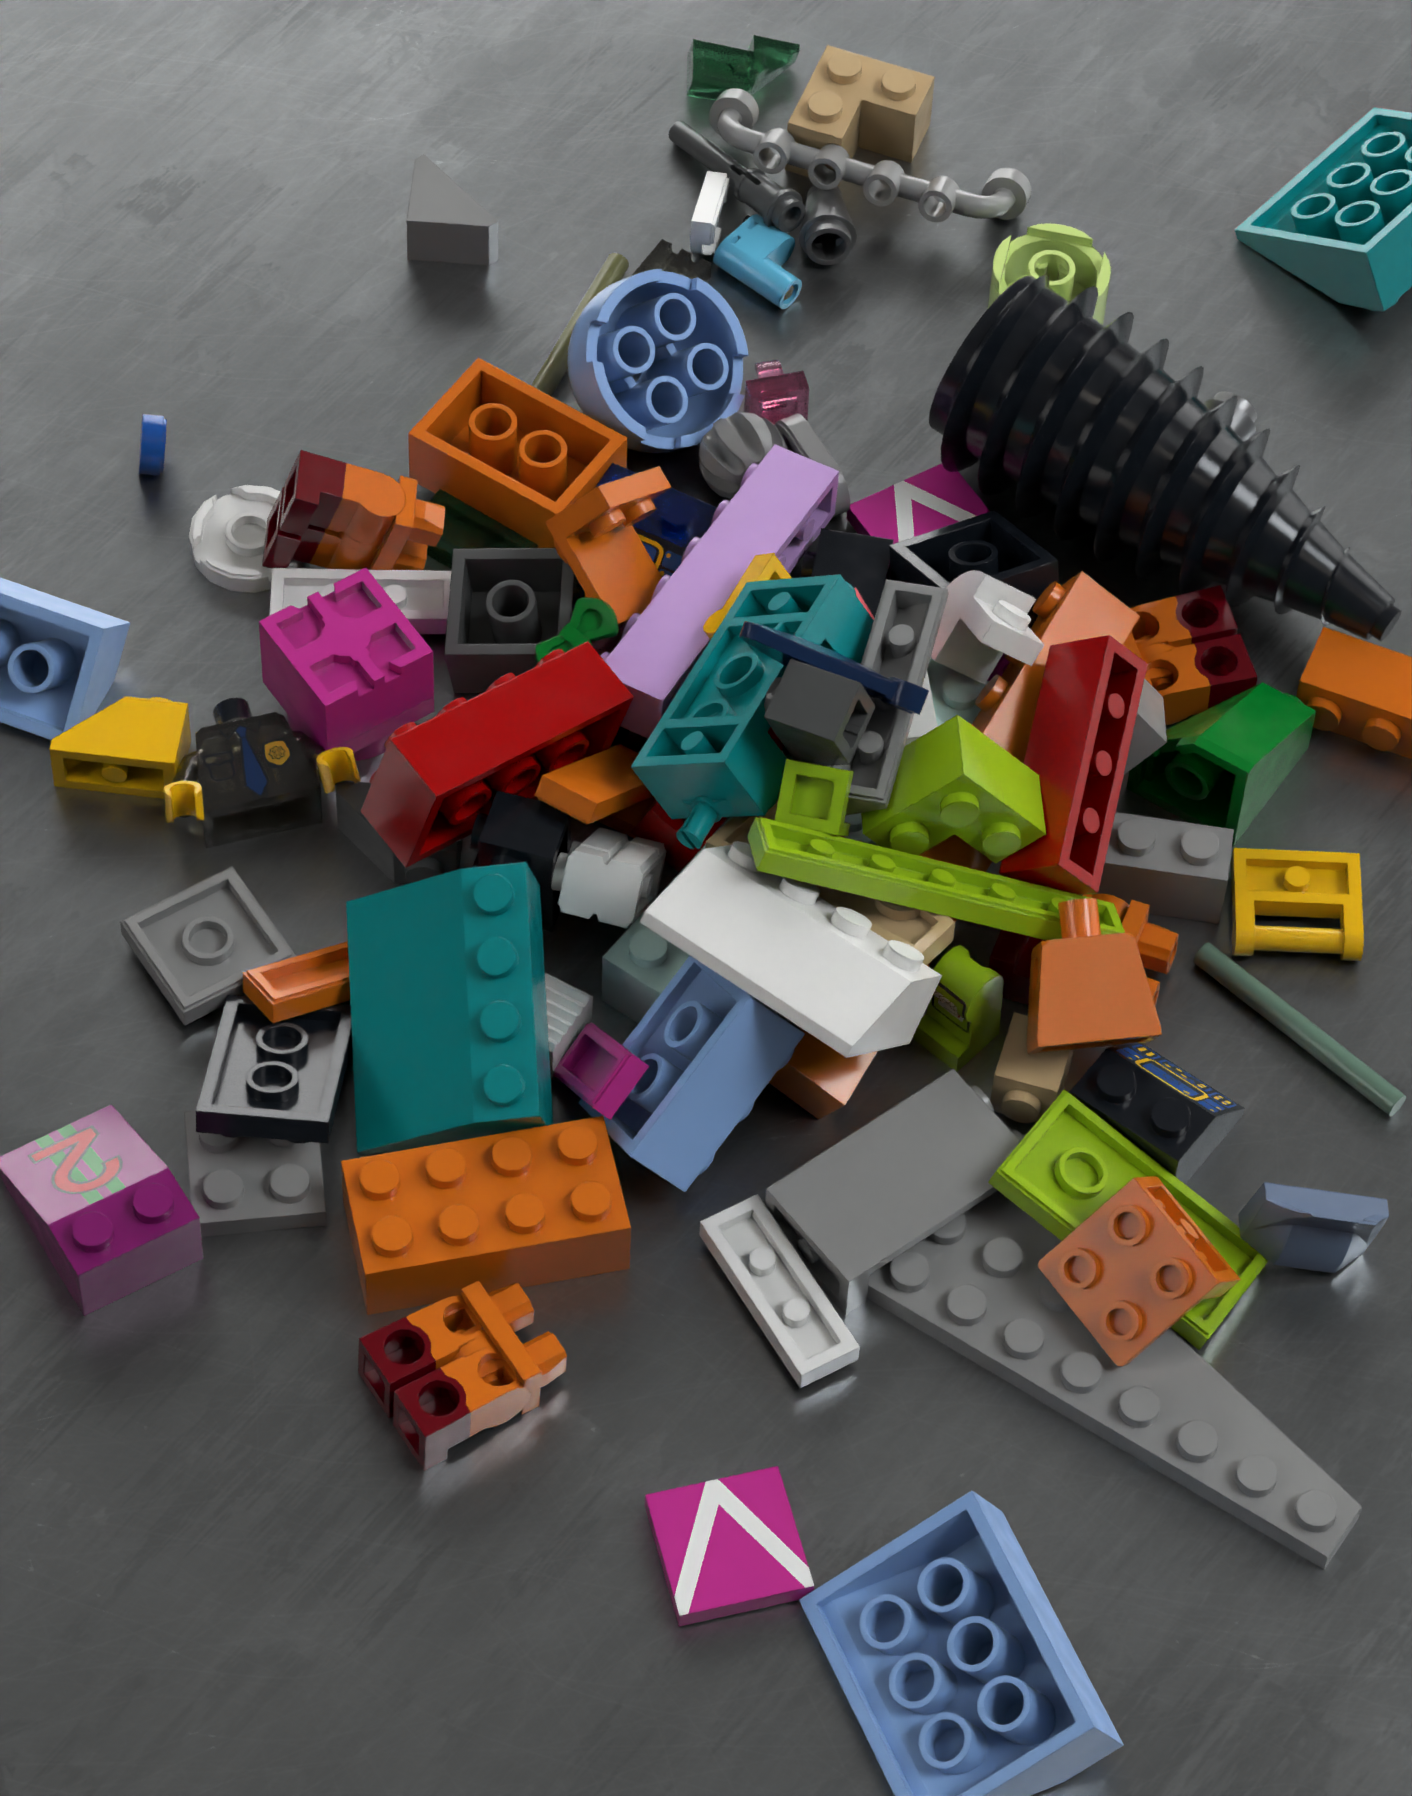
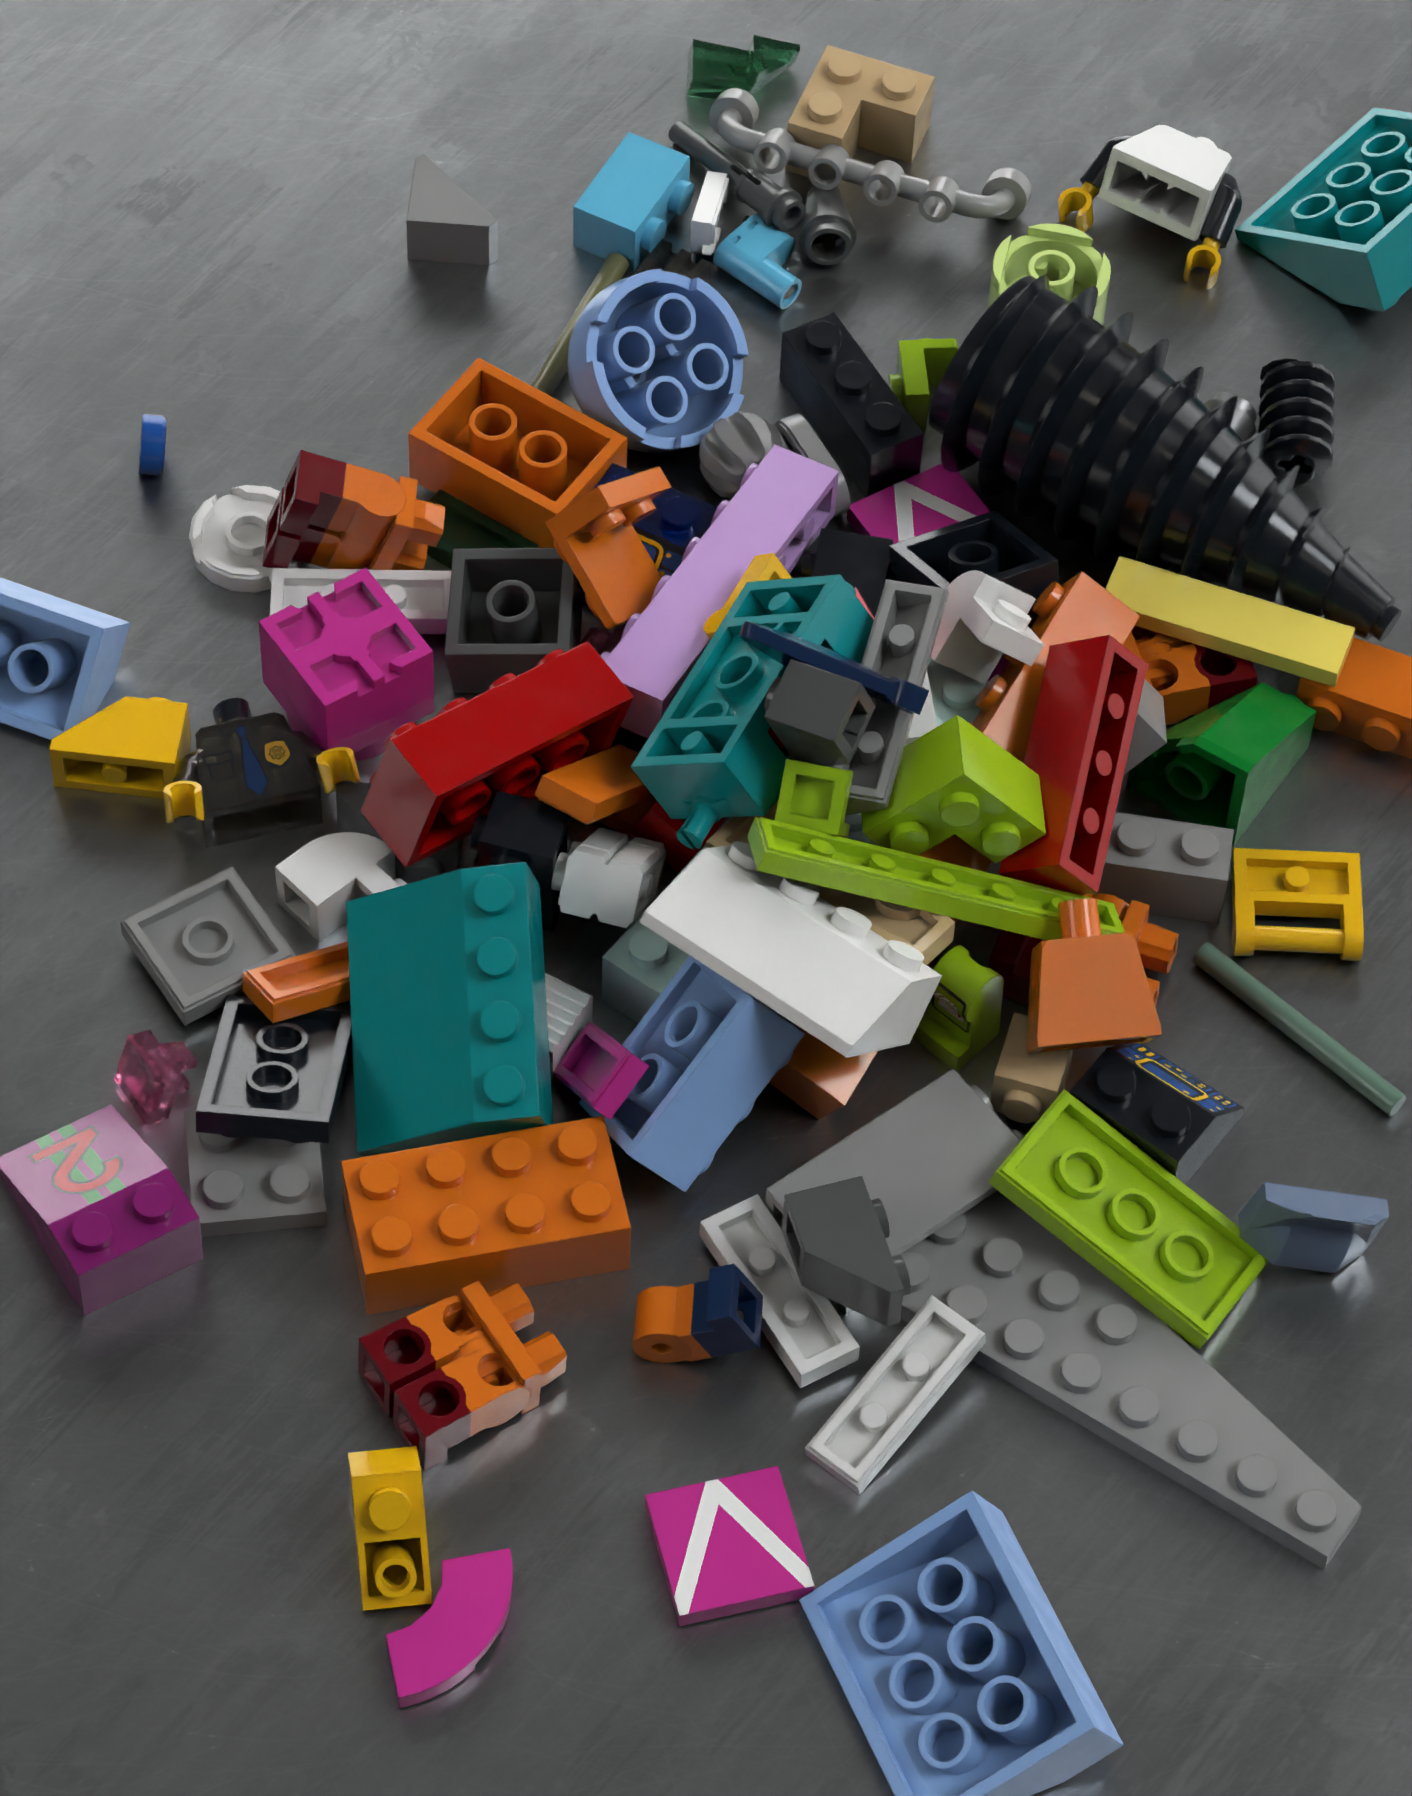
green piece [535,597,618,663] -> none
clear pink tile [744,359,809,425] -> none
orange bracket [1038,1176,1241,1366] -> none
none -> clear pink tile [114,1030,198,1126]
none -> white brick [275,832,407,942]
none -> yellow slope [348,1446,433,1611]
none -> dark pink tile [386,1548,513,1708]
none -> medium azure brick [573,132,694,271]
none -> leg [632,1263,763,1363]
none -> black brick [779,312,924,497]
none -> dark grey slope [781,1176,911,1326]
none -> white tile [805,1295,986,1495]
none -> lime bracket [887,338,958,433]
none -> white torso [1058,125,1242,290]
none -> light yellow tile [1105,556,1355,687]
none -> black piece [1258,358,1335,489]

